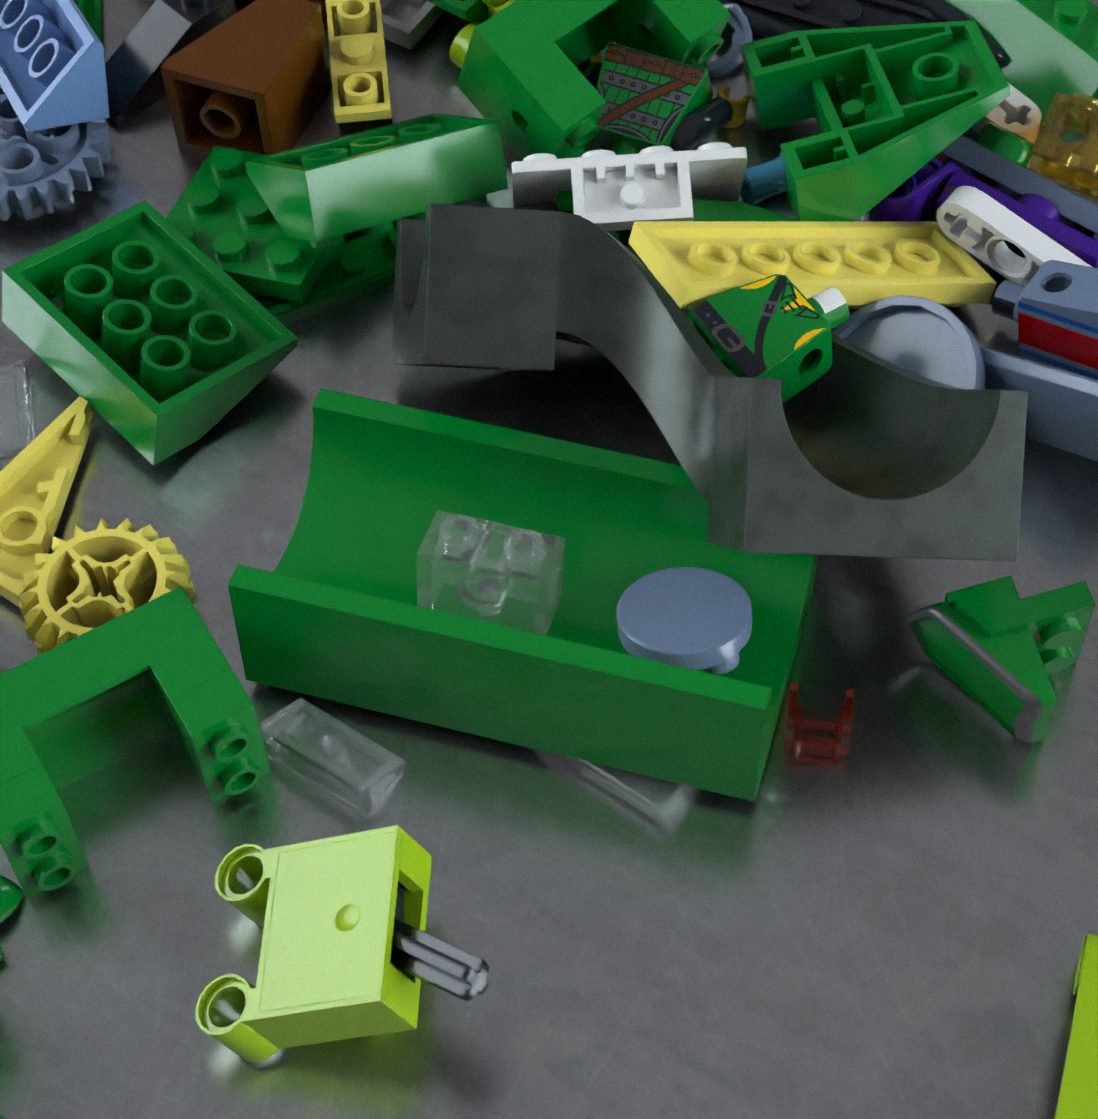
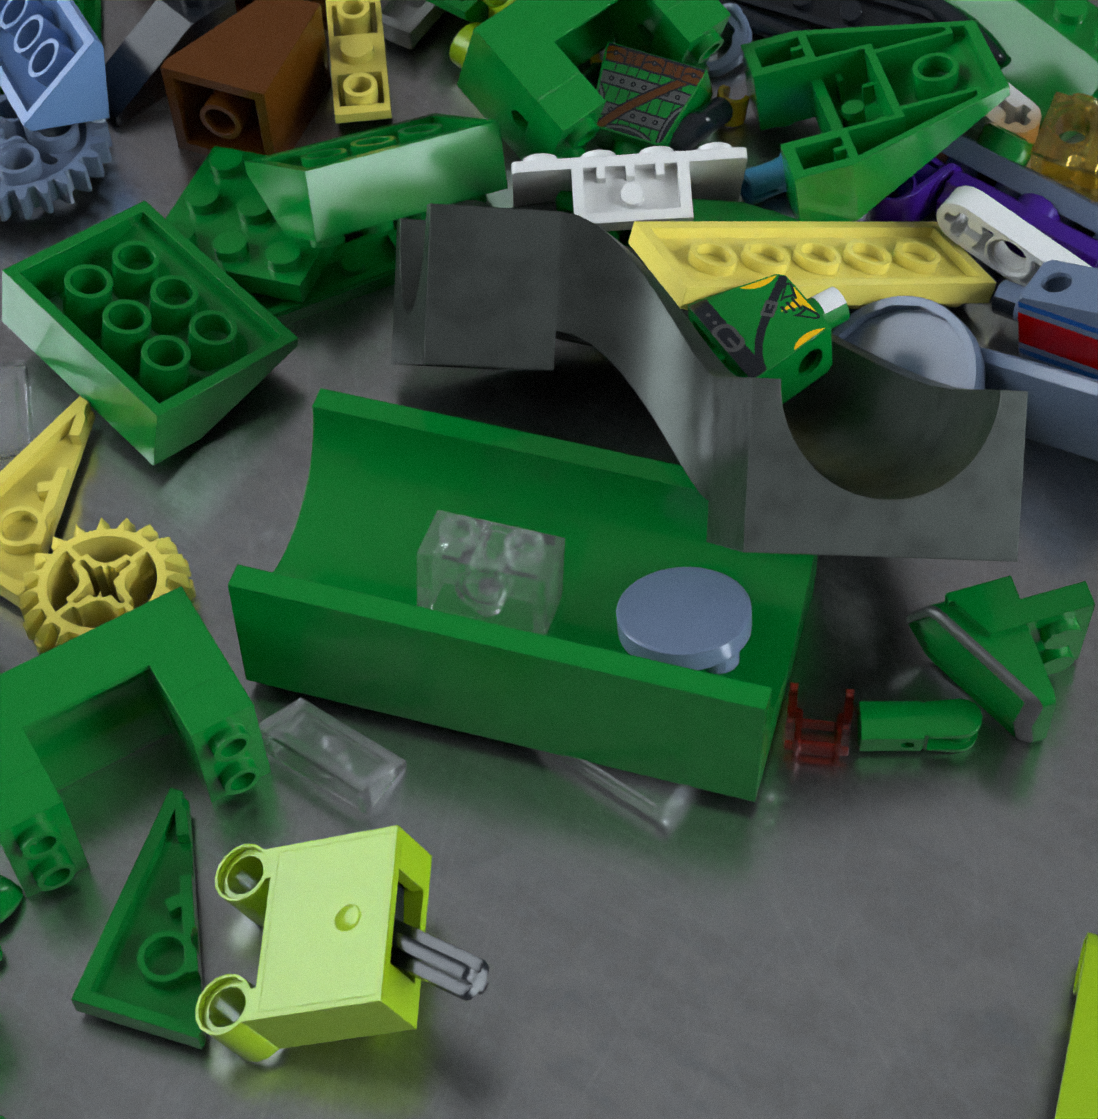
none -> green wing [71,788,206,1049]
none -> green bar [857,698,983,753]

